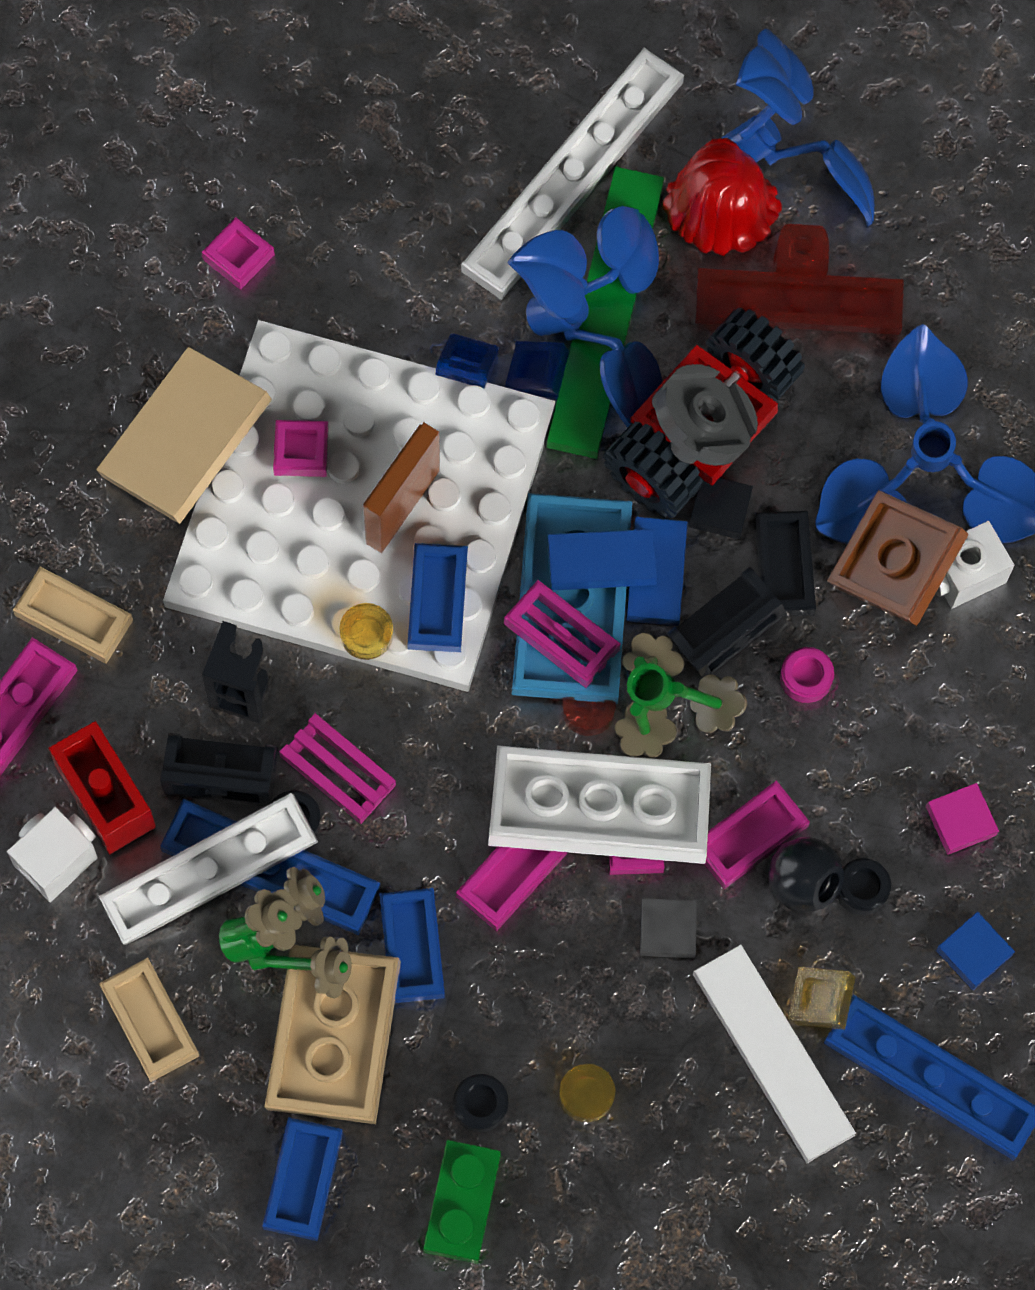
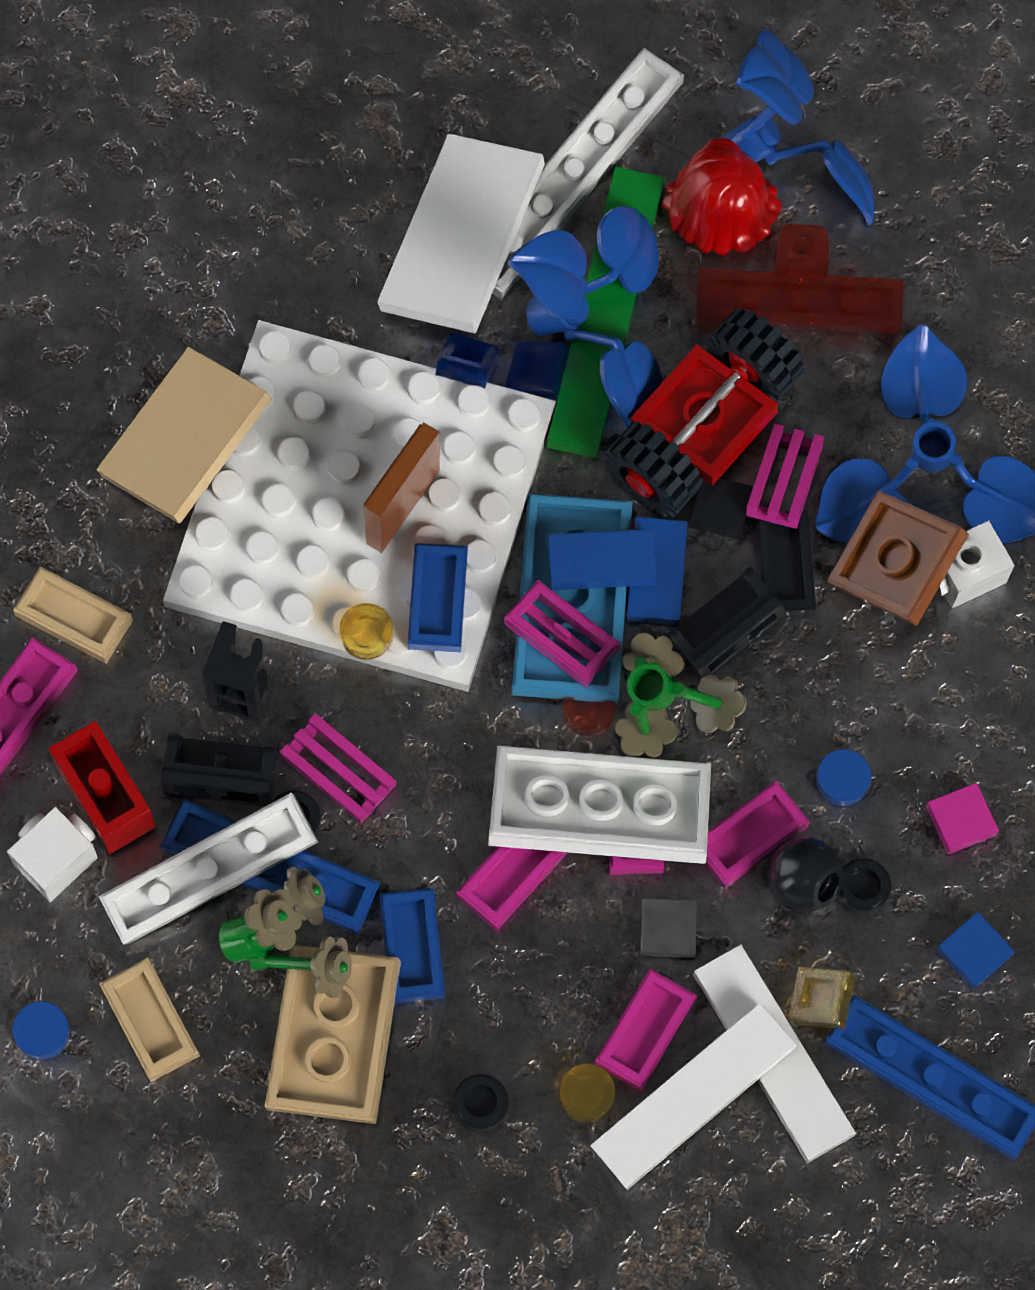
dark pink tile [201,217,275,290] -> none
blue tile [262,1117,343,1241] -> none
dark pink tile [273,420,329,477] -> none
green plate [423,1140,501,1264] -> none
dark grey plate [652,364,758,466] -> none
dark pink tile [780,647,834,703] -> none
none -> blue tile [12,1002,70,1060]
none -> white tile [377,134,545,334]
none -> white tile [590,1002,797,1190]
none -> dark pink tile [594,968,697,1093]
none -> dark pink tile [746,423,825,529]
none -> blue tile [816,749,871,806]

